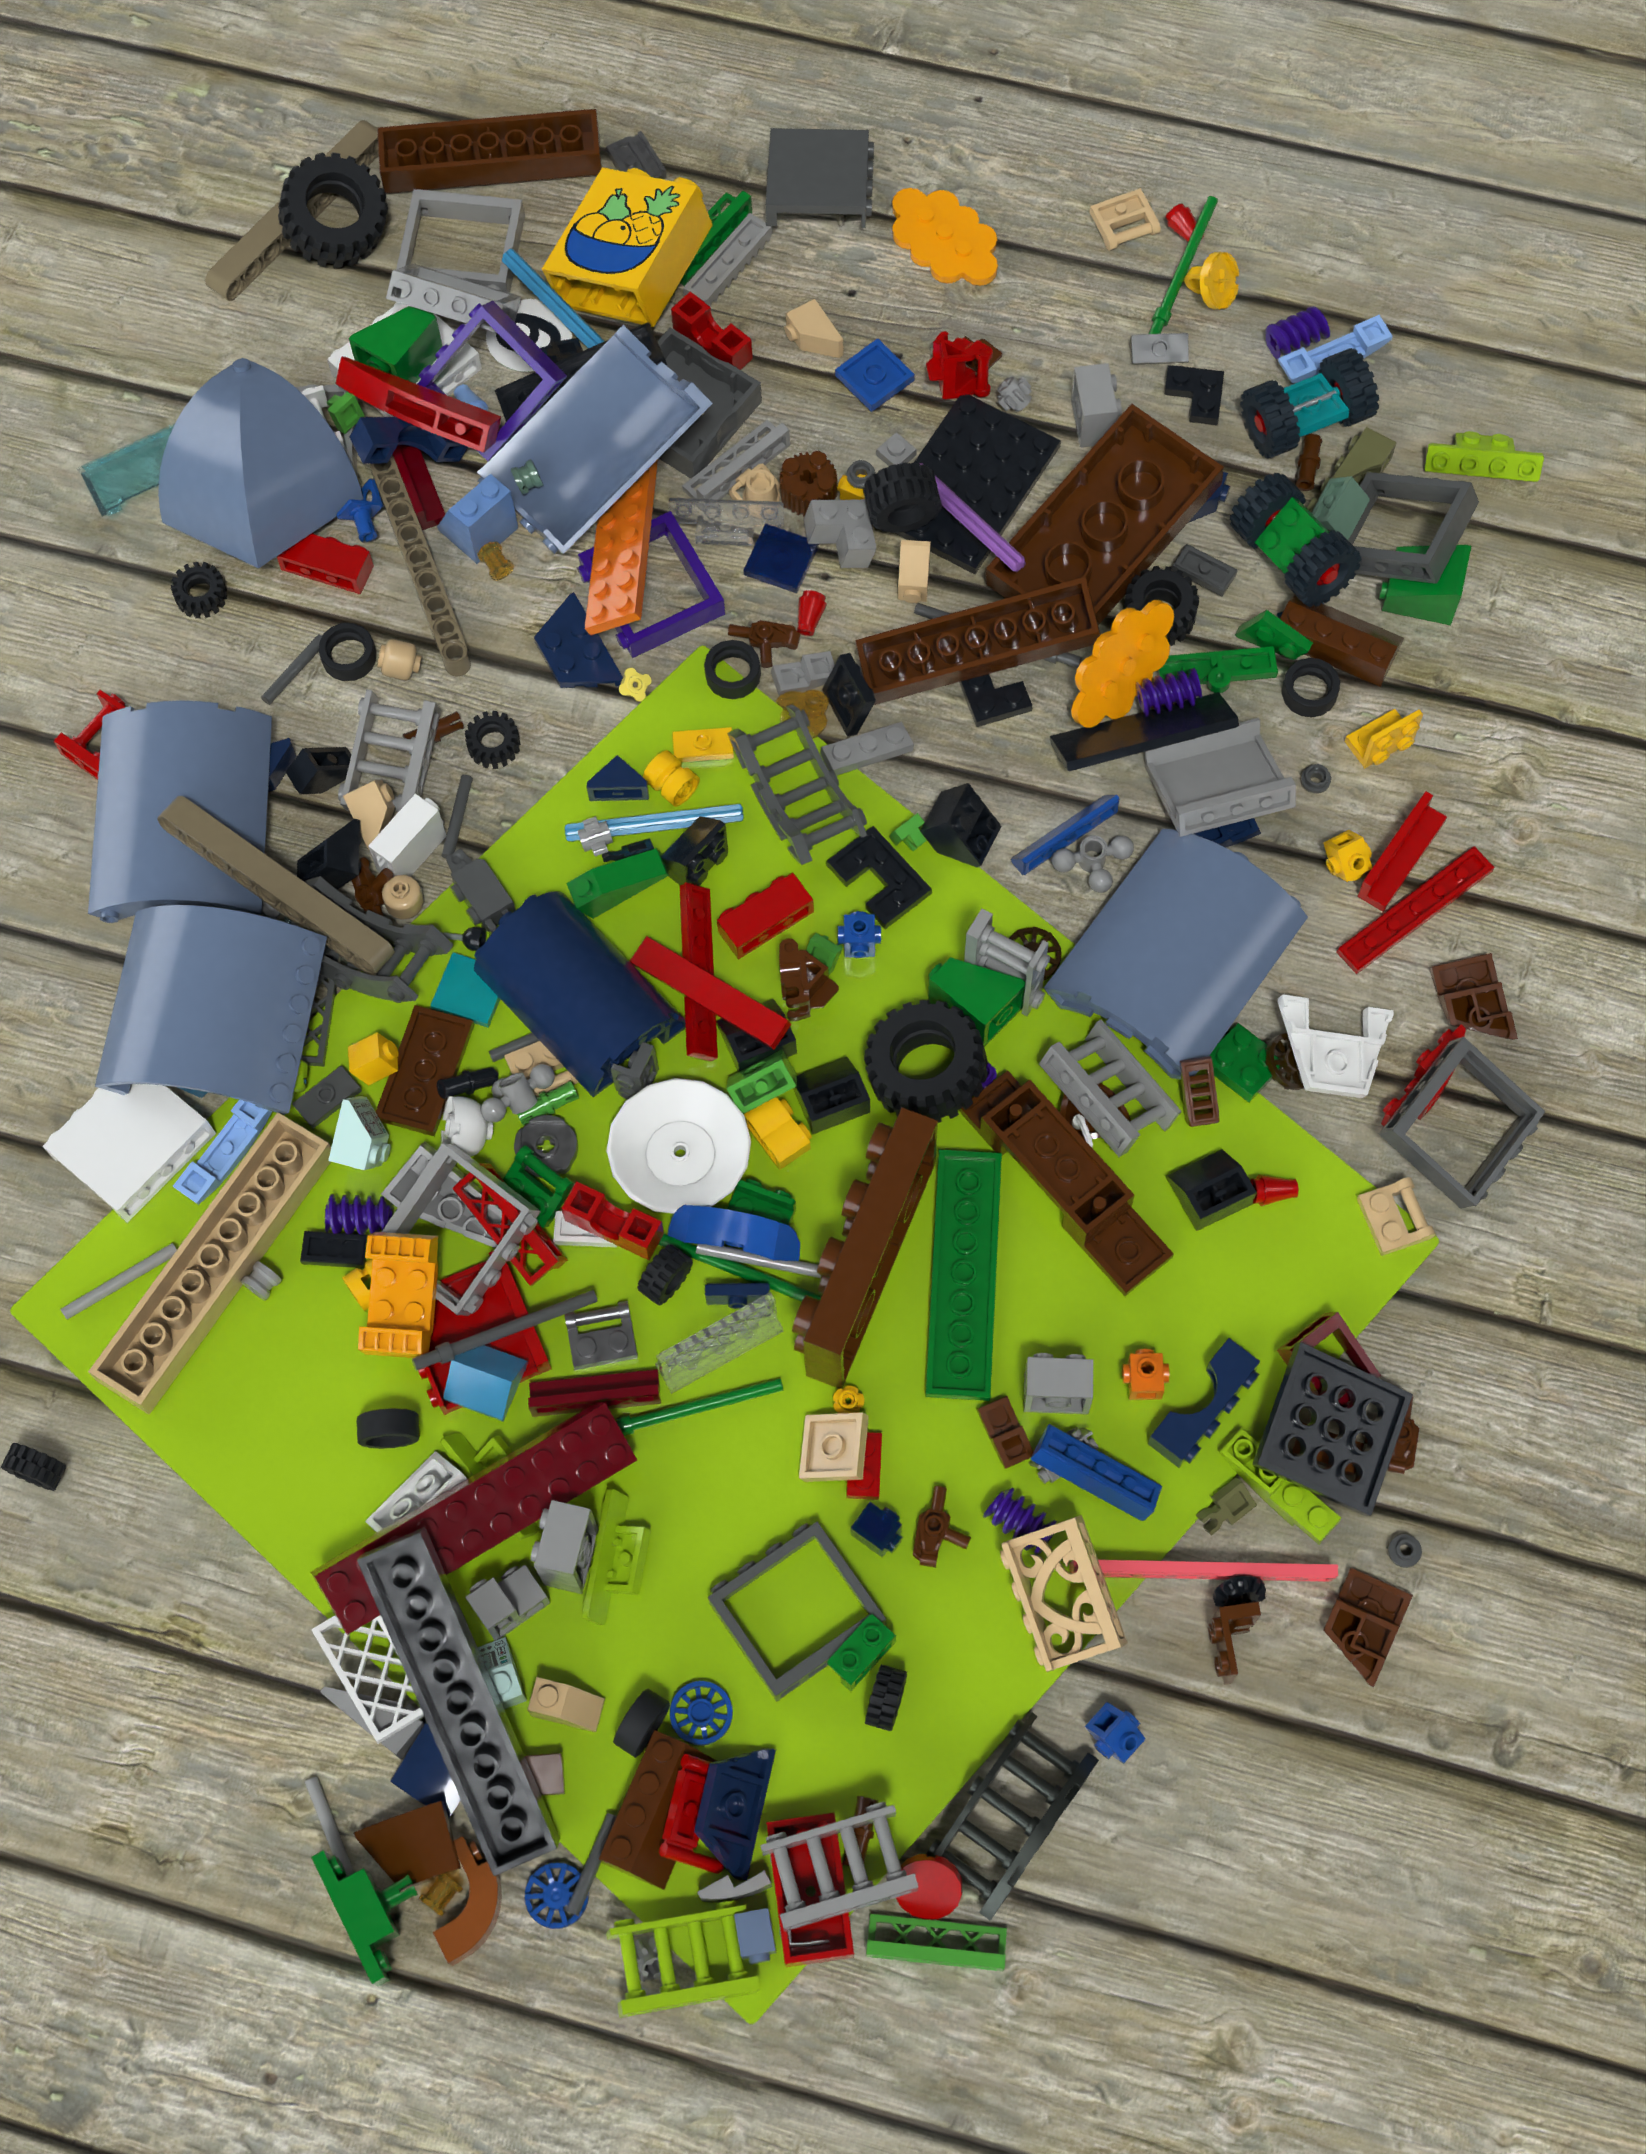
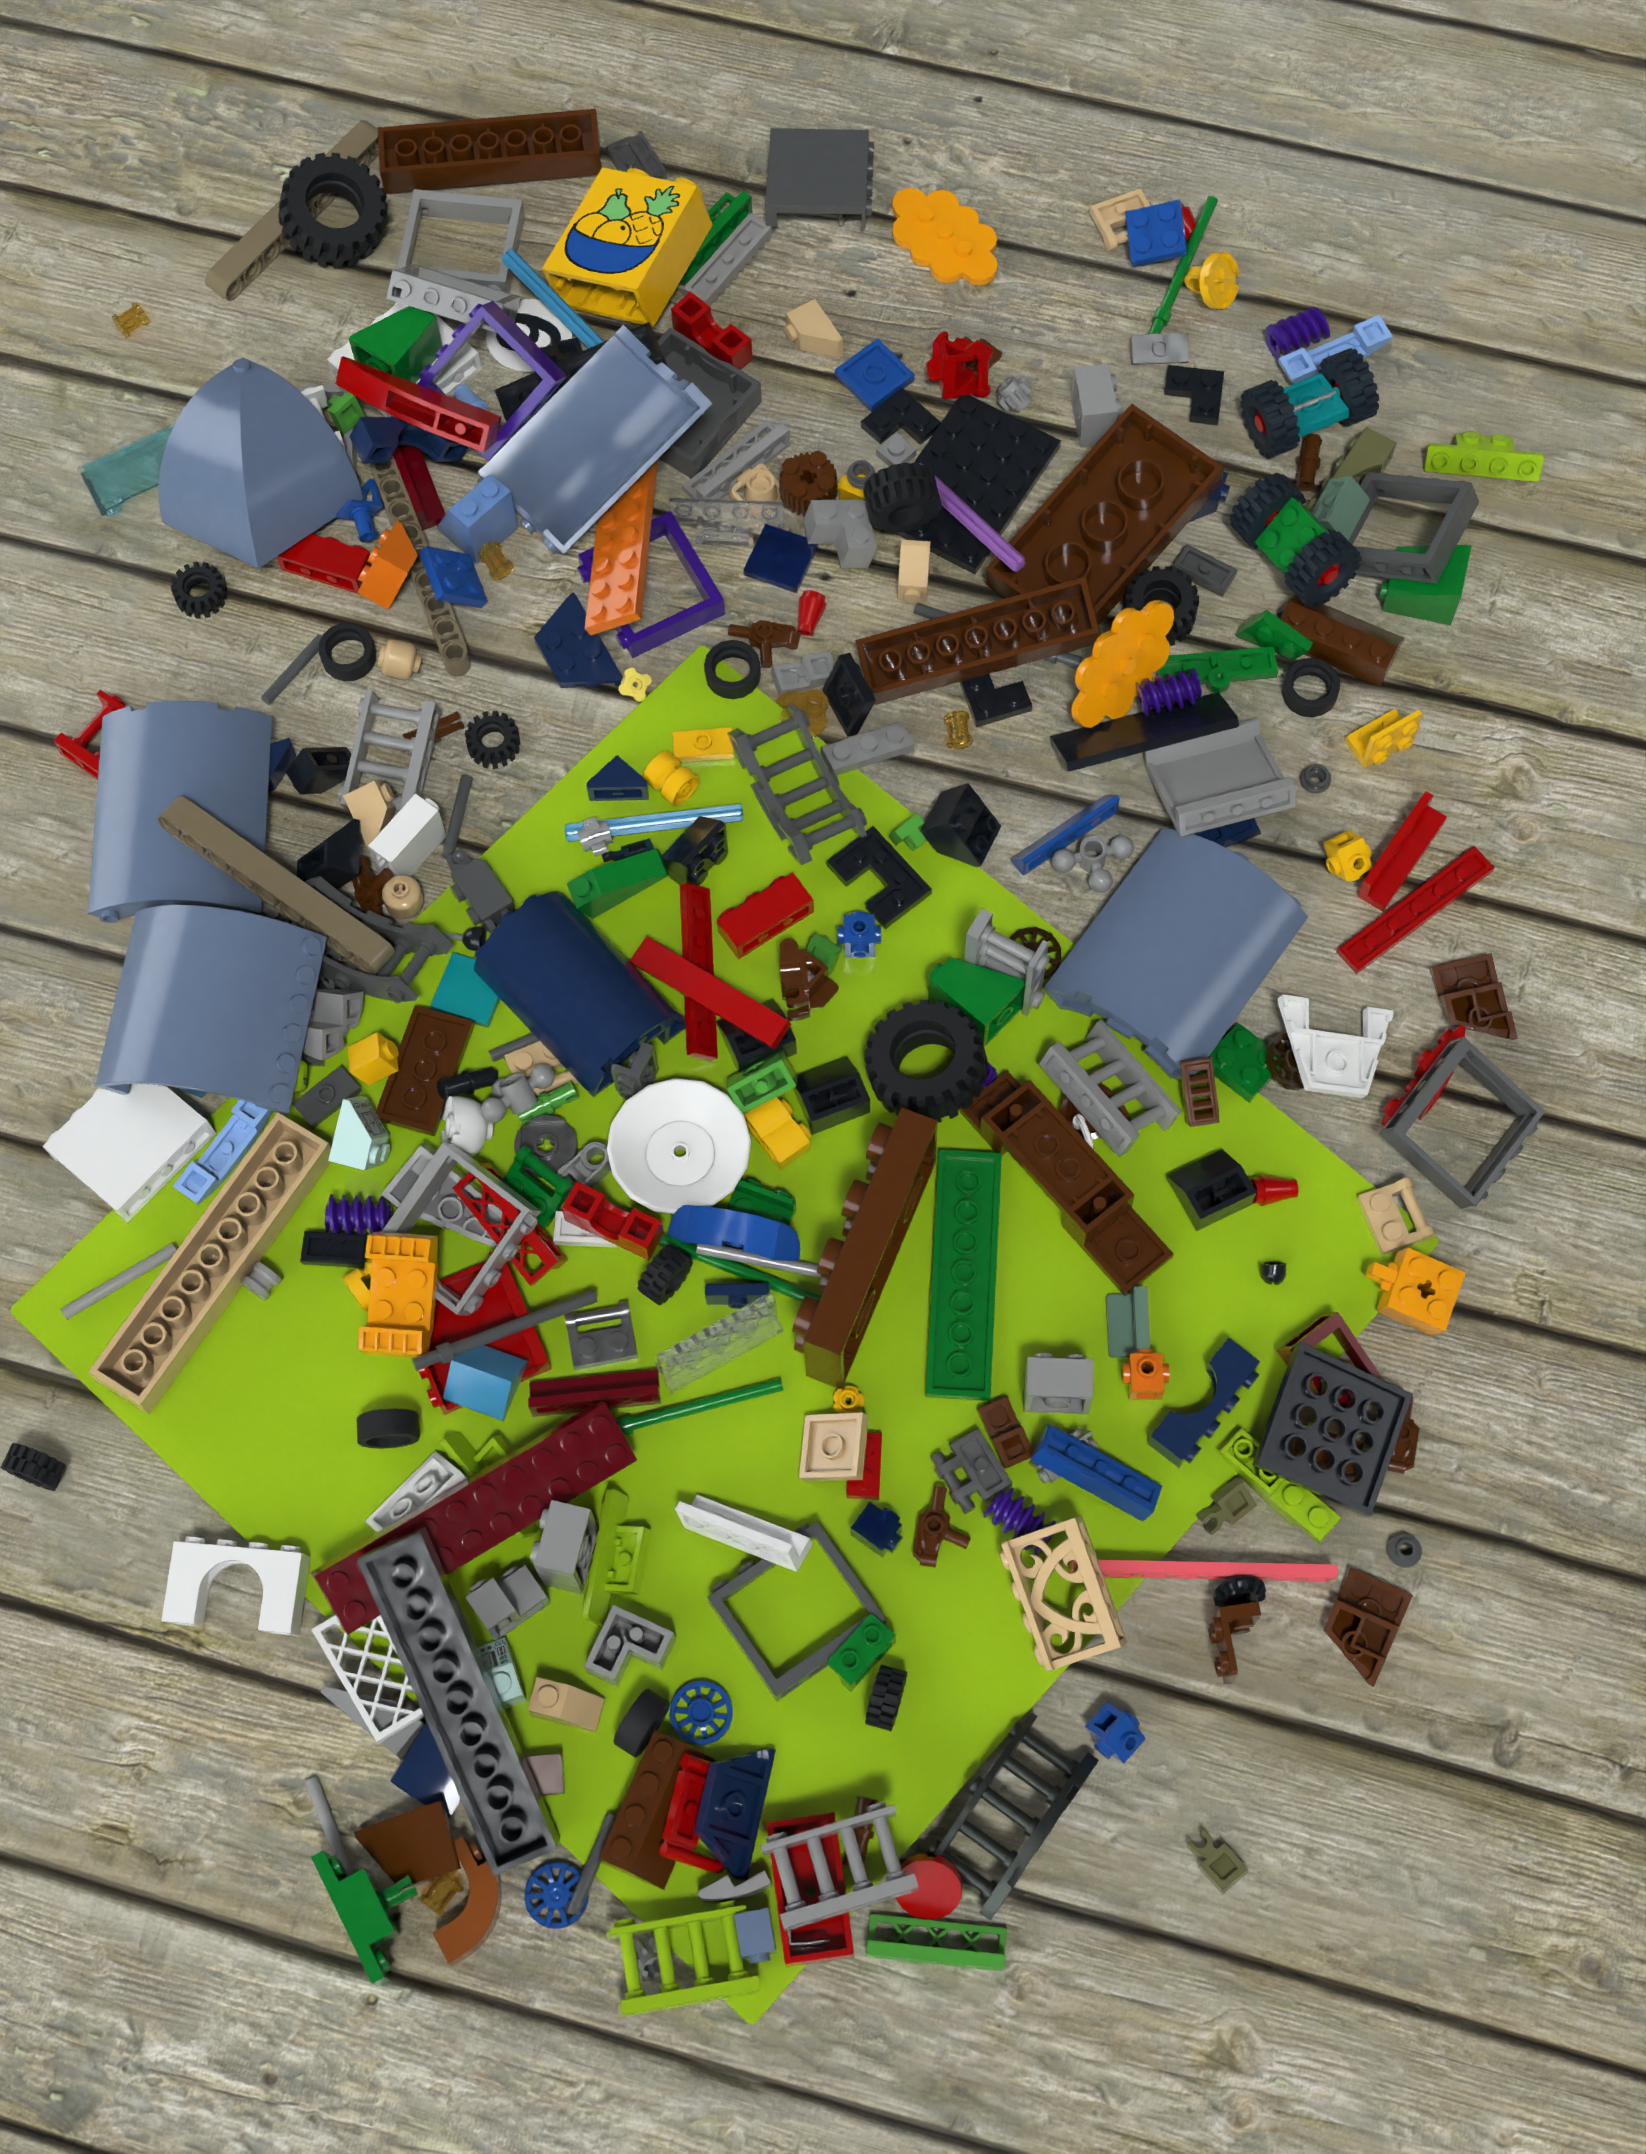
sand green wheel [510,459,544,495] -> none
none -> clear yellow bush [112,302,149,338]
none -> white arch [161,1537,310,1636]
none -> light grey brick [303,989,364,1060]
none -> orange slope [357,520,418,610]
none -> blue plate [419,546,488,608]
none -> light grey piece [557,1142,611,1189]
none -> light grey brick [584,1605,676,1687]
none -> white fence [675,1495,812,1572]
none -> black plate [861,387,941,445]
none -> flat silver plate [930,1429,1012,1514]
none -> clear yellow bush [944,711,973,750]
none -> sand green panel [1106,1286,1150,1358]
none -> blue plate [1125,199,1188,267]
none -> olive plate [1187,1829,1248,1895]
none -> black hinge [1261,1262,1286,1285]
none -> light orange hinge [1365,1247,1466,1336]

